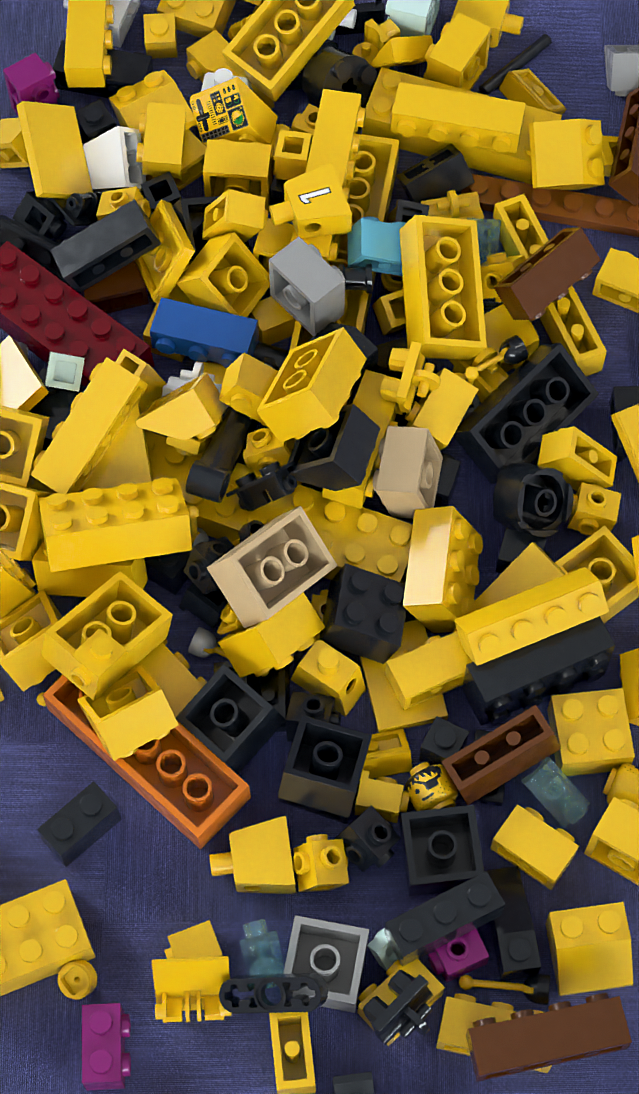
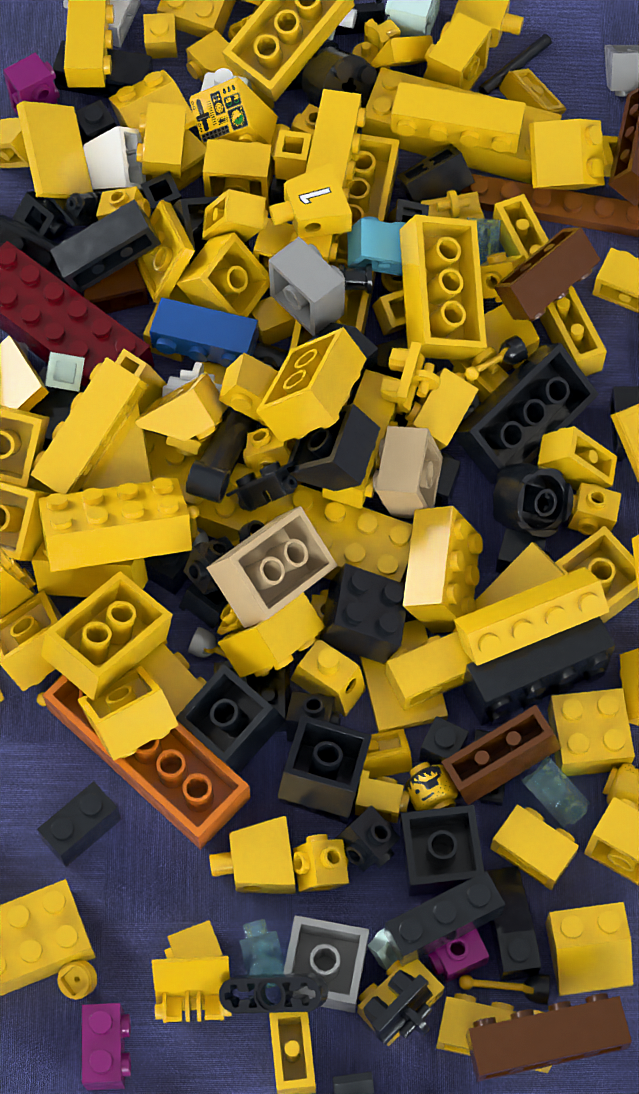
yellow bracket [67,628,128,695] -> none

